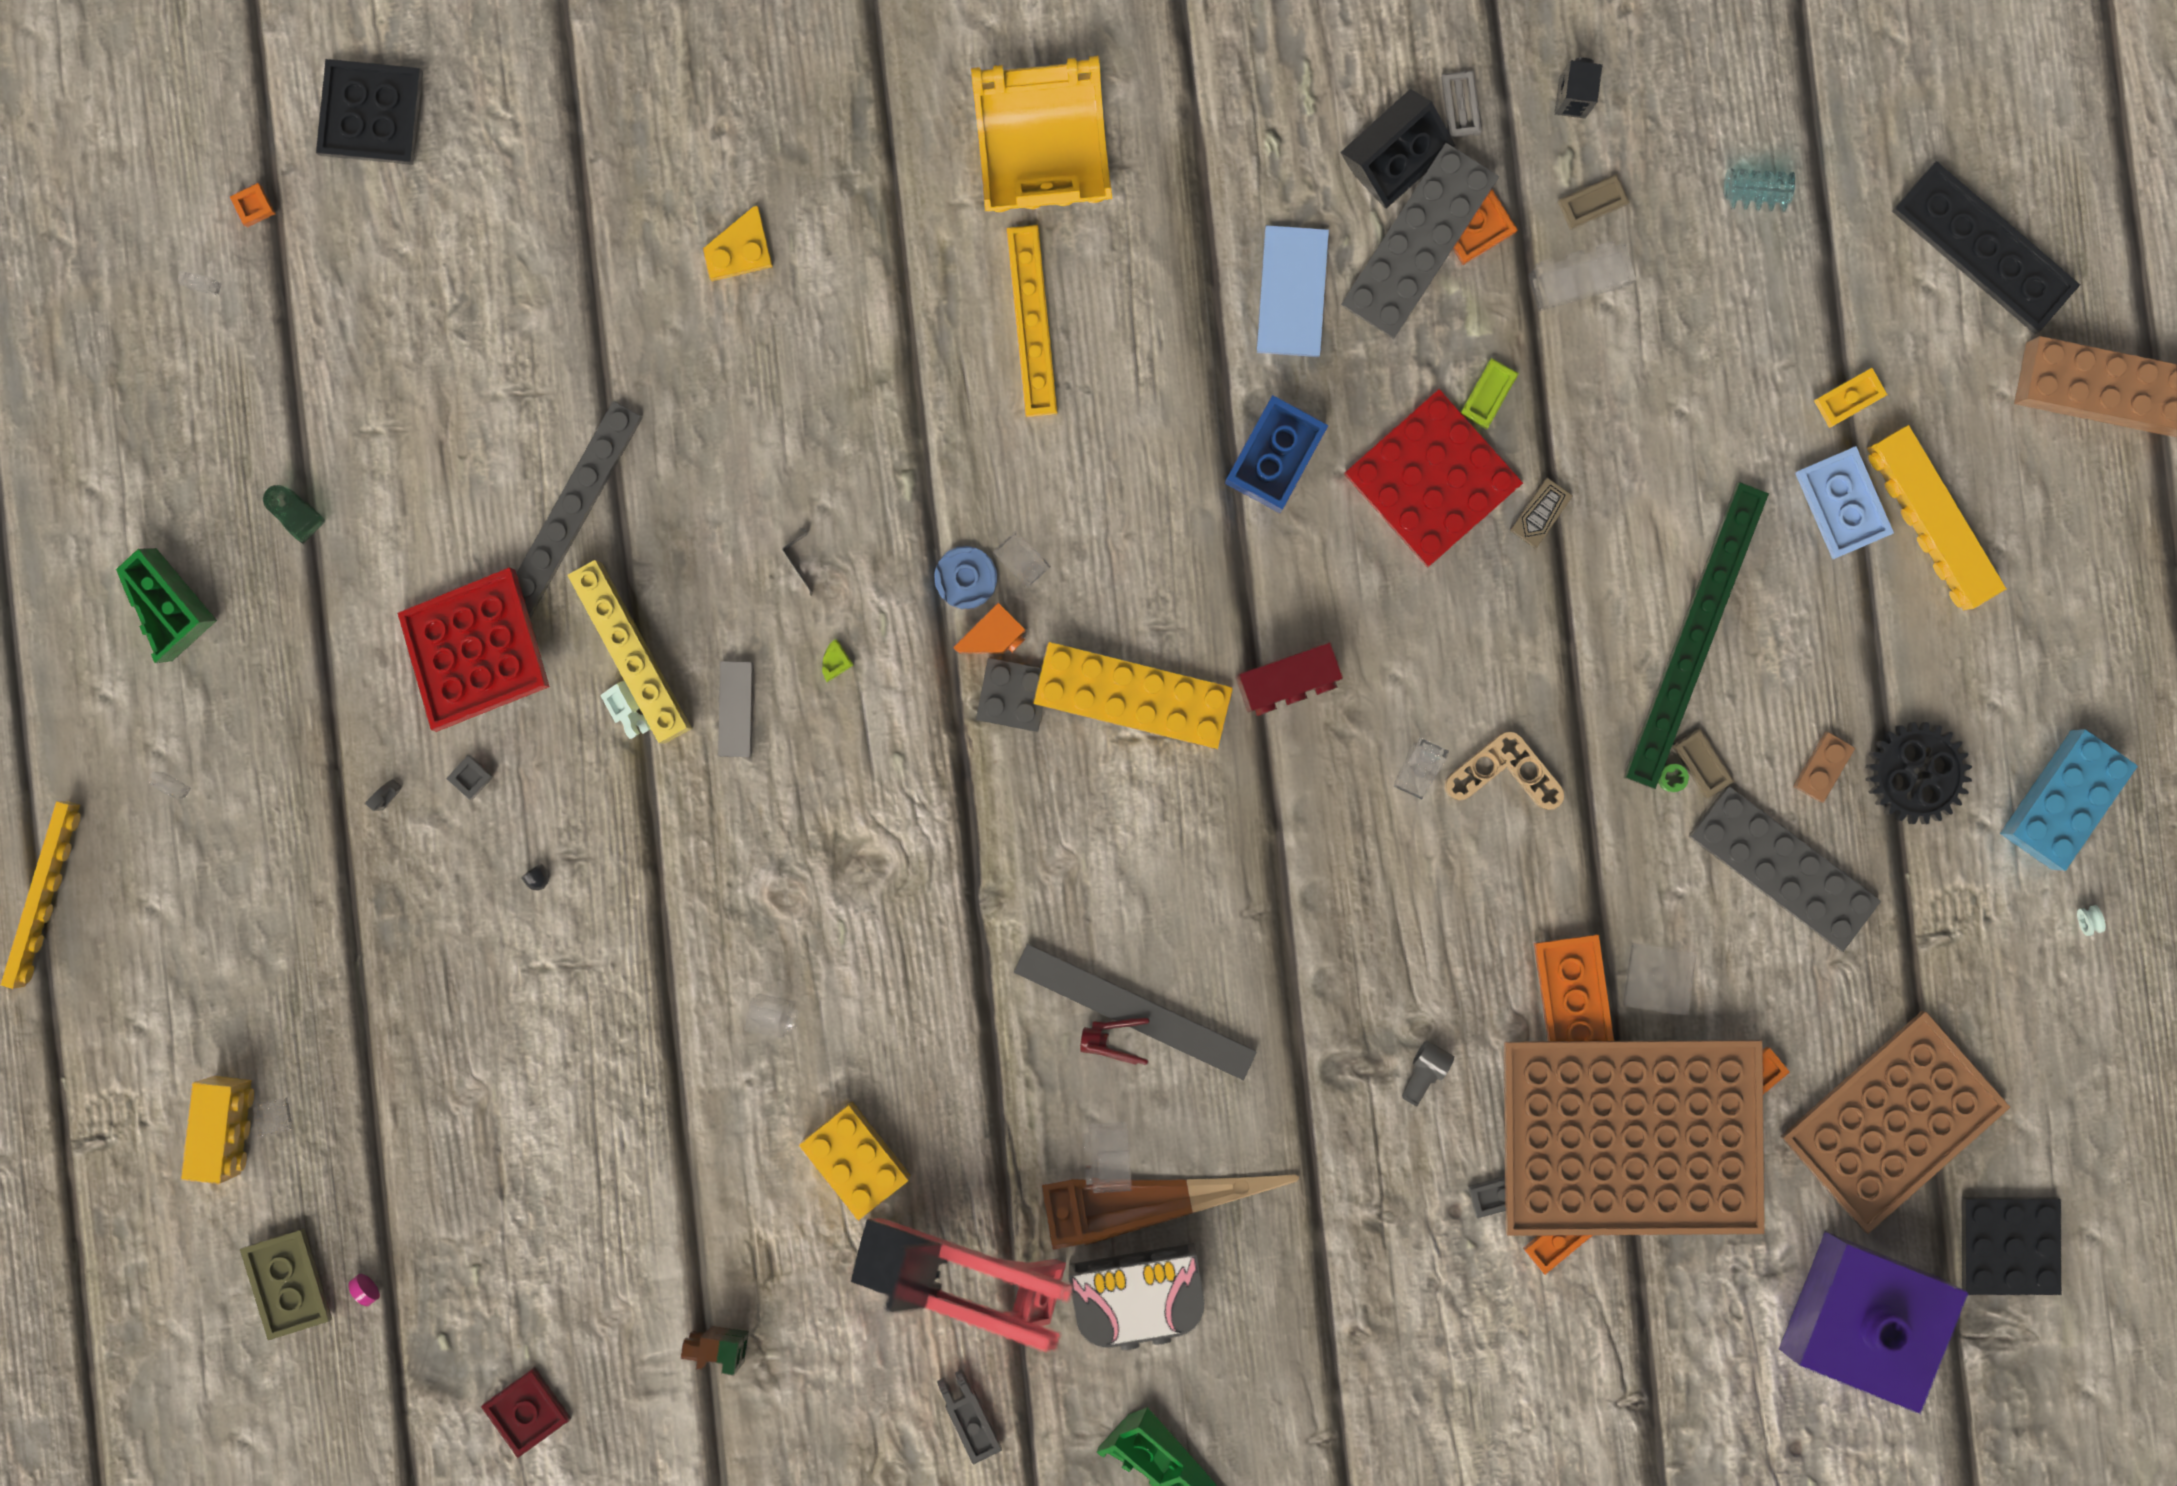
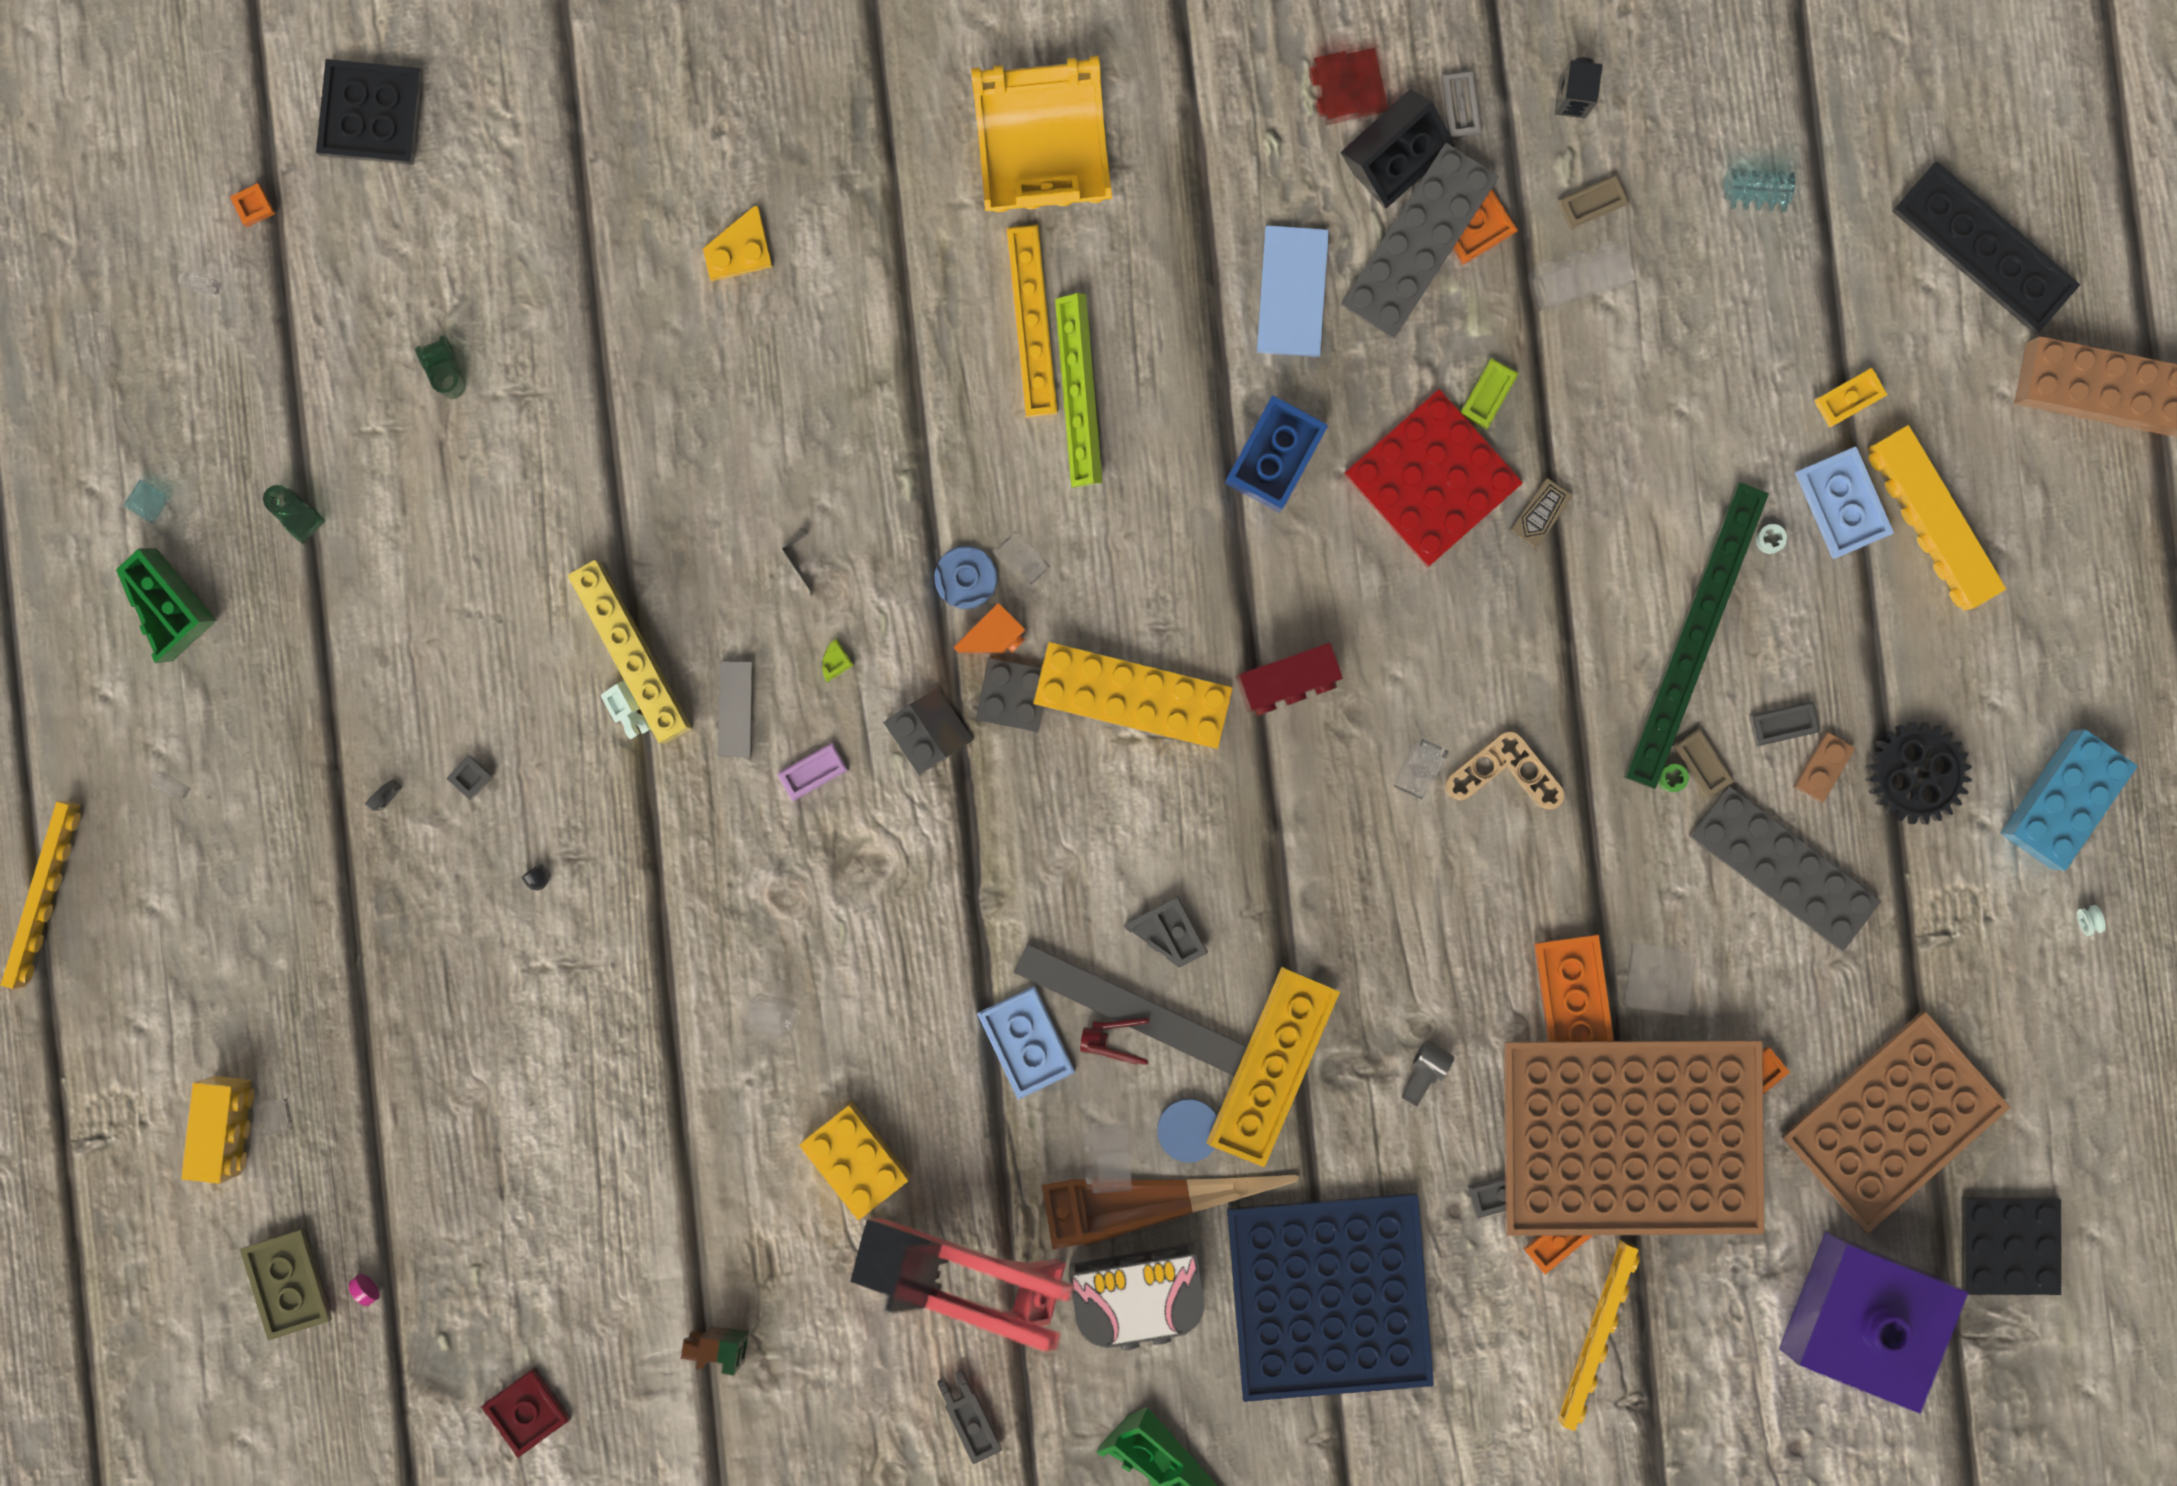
red plate [397,567,550,732] -> none
dark grey plate [516,401,643,618] -> none
none -> clear light blue tile [123,479,170,524]
none -> clear green piece [414,334,466,399]
none -> lavender tile [777,743,848,801]
none -> dark grey slope [883,688,973,776]
none -> light blue tile [977,986,1075,1099]
none -> lime plate [1055,293,1102,488]
none -> dark grey wing [1124,896,1208,968]
none -> medium blue tile [1157,1098,1217,1162]
none -> yellow plate [1206,967,1340,1167]
none -> dark blue plate [1227,1193,1434,1402]
none -> clear red plate [1309,48,1388,125]
none -> yellow plate [1557,1240,1640,1431]
none -> dark grey tile [1749,701,1820,746]
none -> light aqua bush [1756,524,1787,554]

